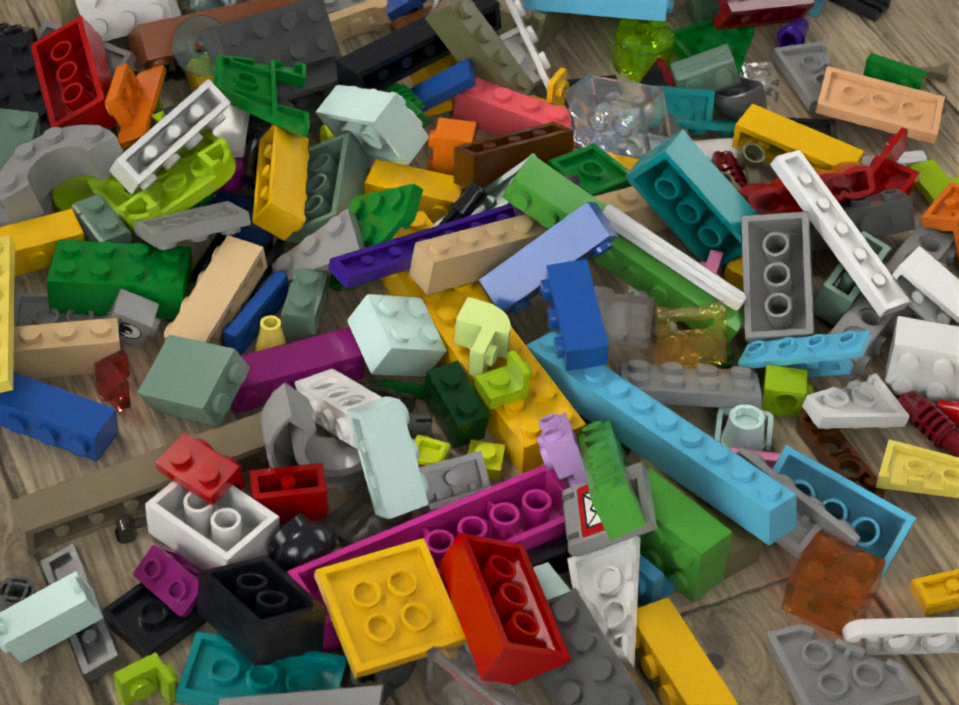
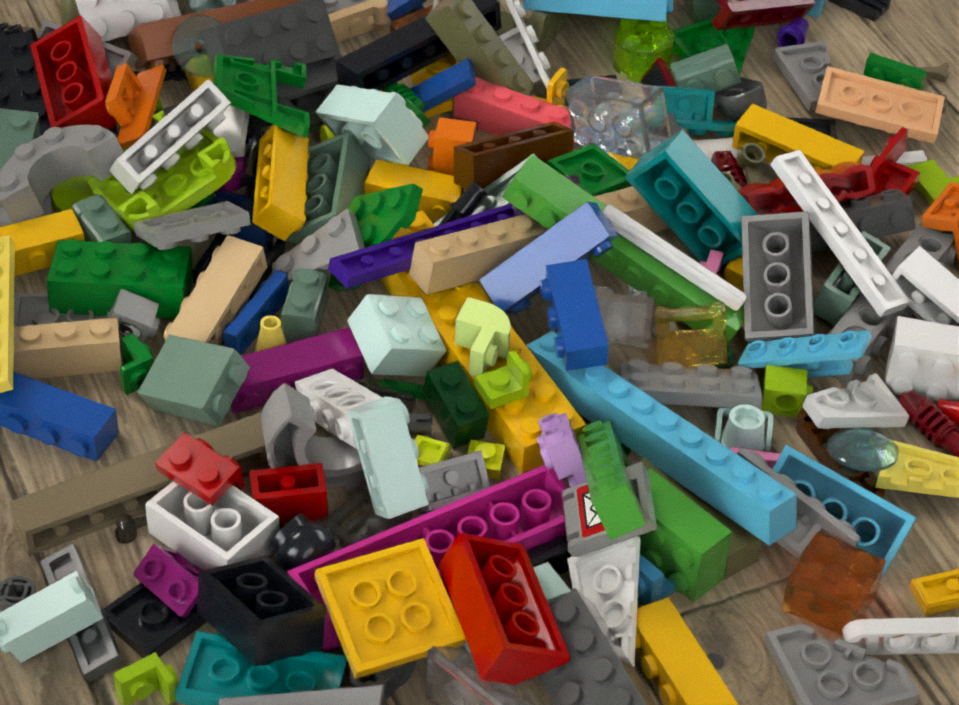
clear red bracket [94,350,131,412] -> none
clear plate [741,61,780,102] -> none
none -> green bracket [120,333,154,395]
none -> clear light blue dish [827,428,899,471]

